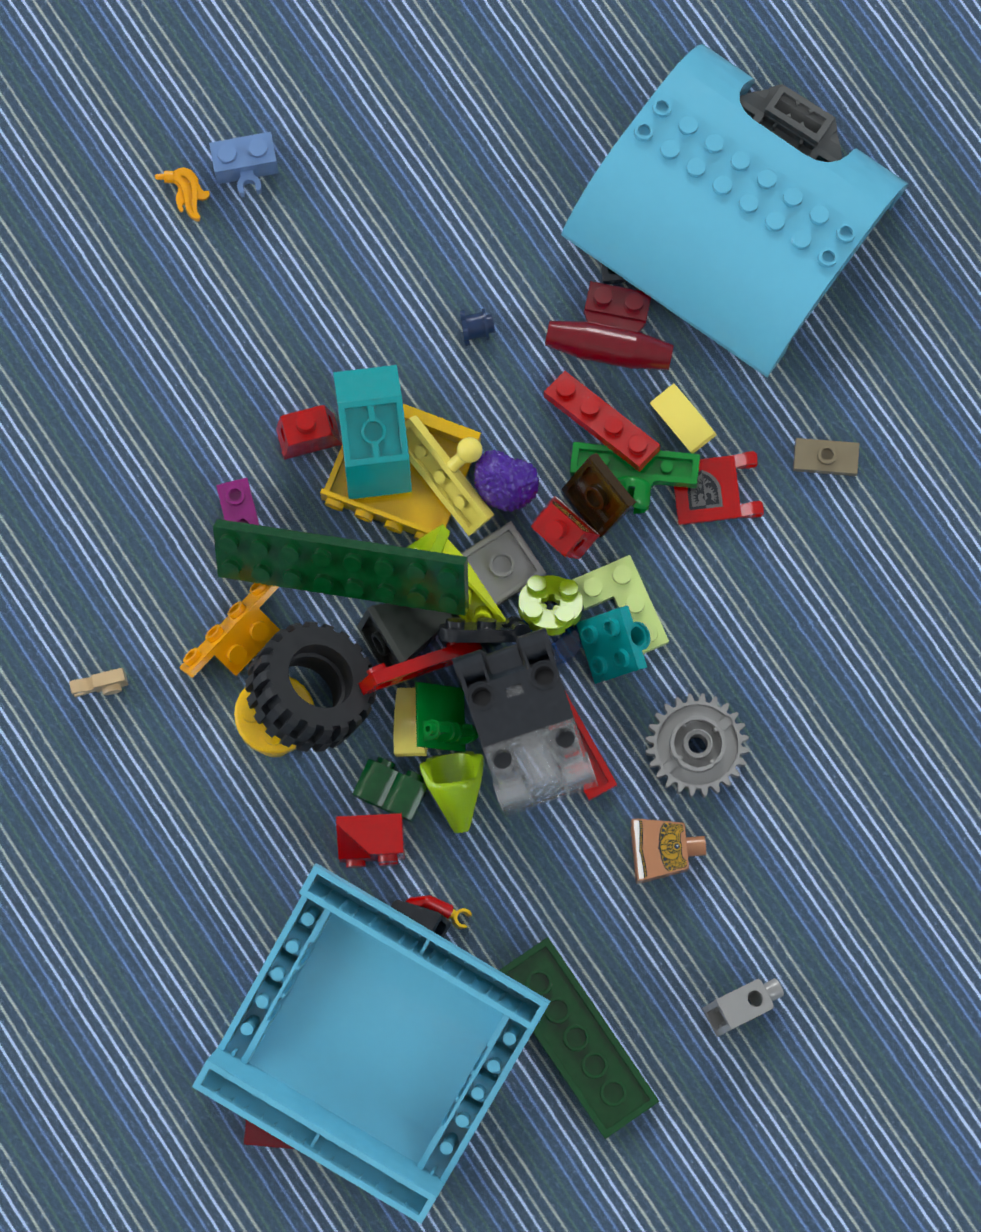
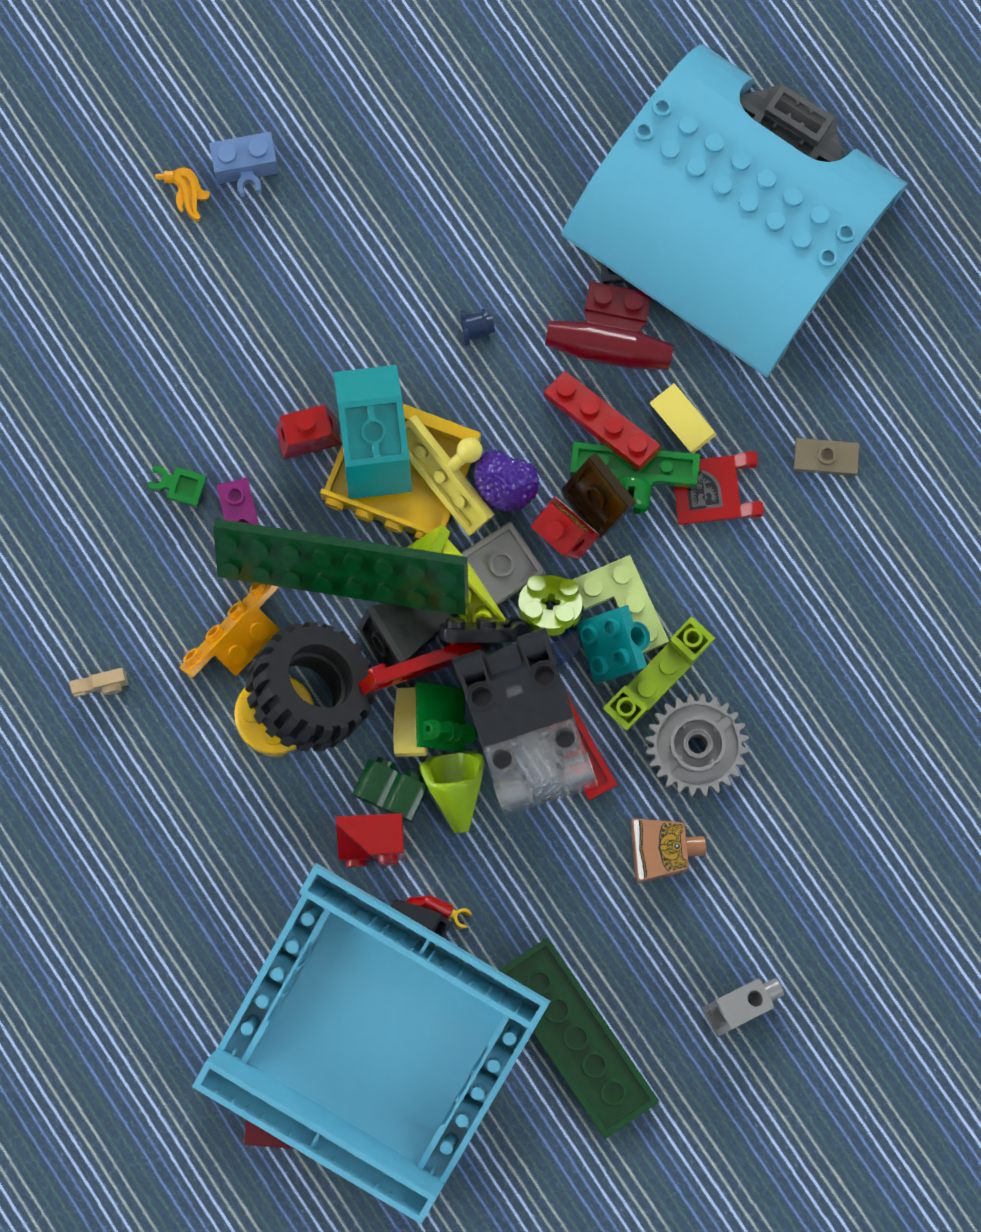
none -> green plate [147,466,208,508]
none -> lime slope [603,616,715,731]

